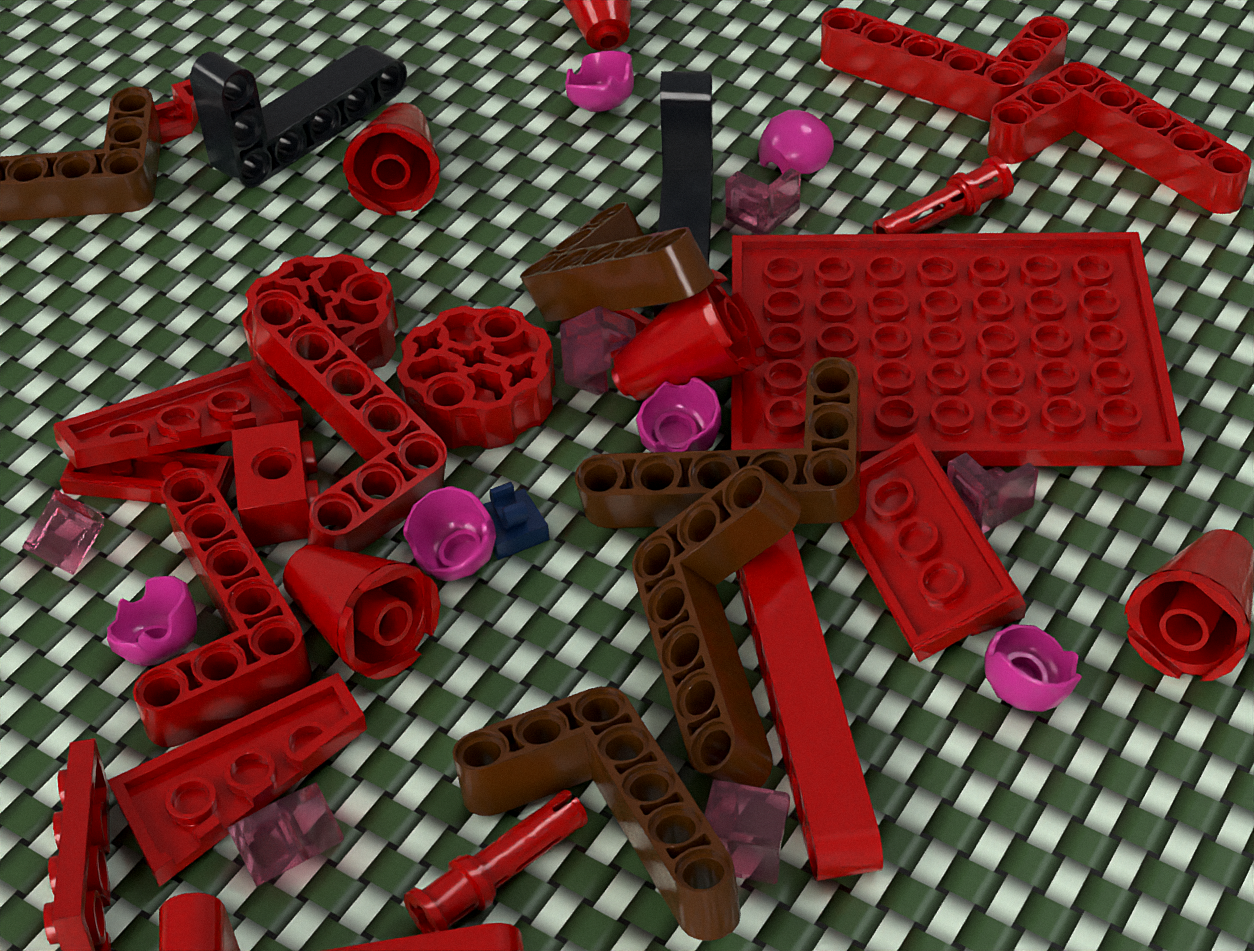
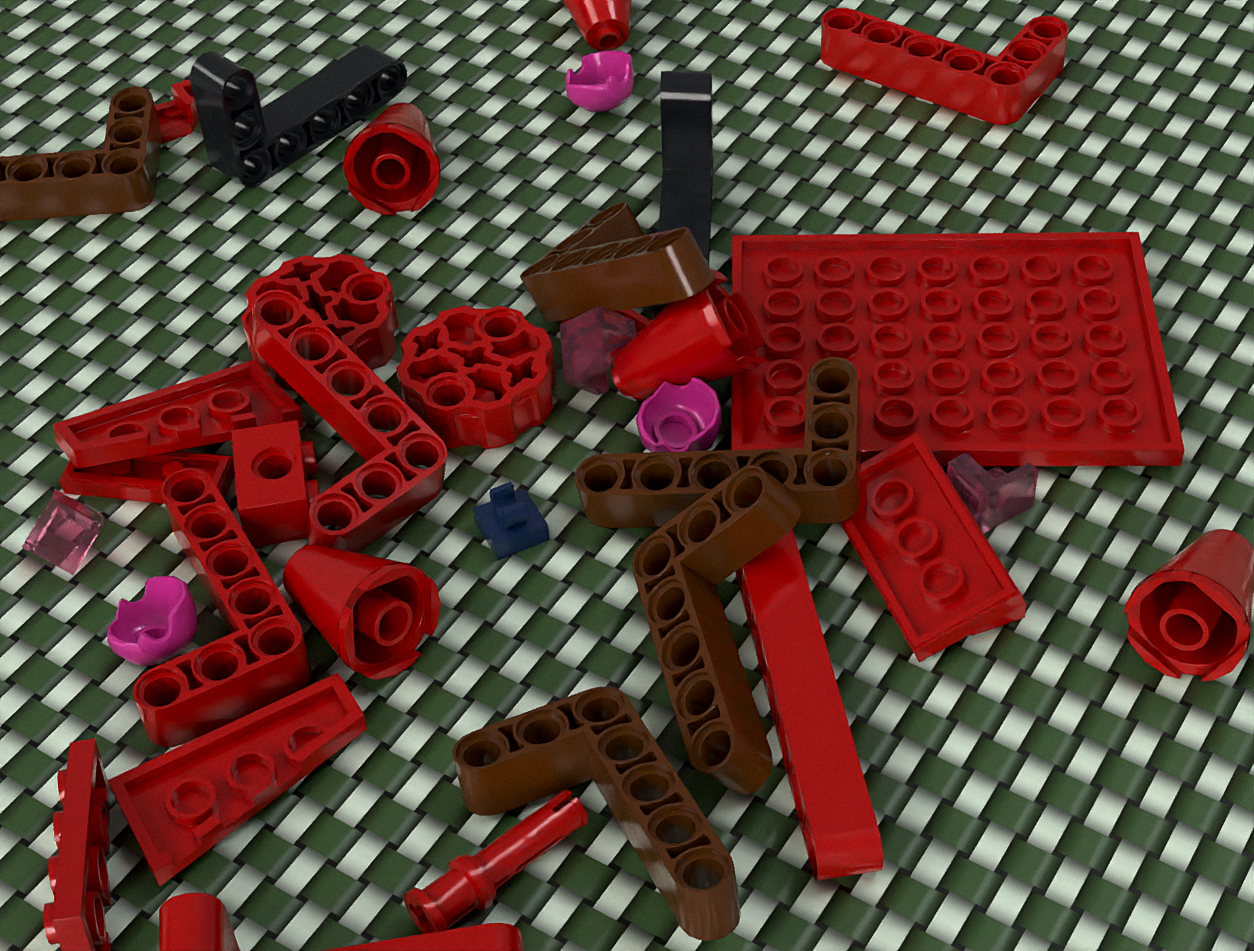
clear pink panel [227,782,344,887] -> none
dark pink hair [403,486,496,581] -> none
clear pink panel [705,780,790,884] -> none
clear pink panel [725,168,801,235] -> none
dark pink hair [757,110,834,176] -> none
red pin [872,156,1014,234] -> none
dark pink hair [984,624,1082,712] -> none
red beam [987,62,1252,214] -> none

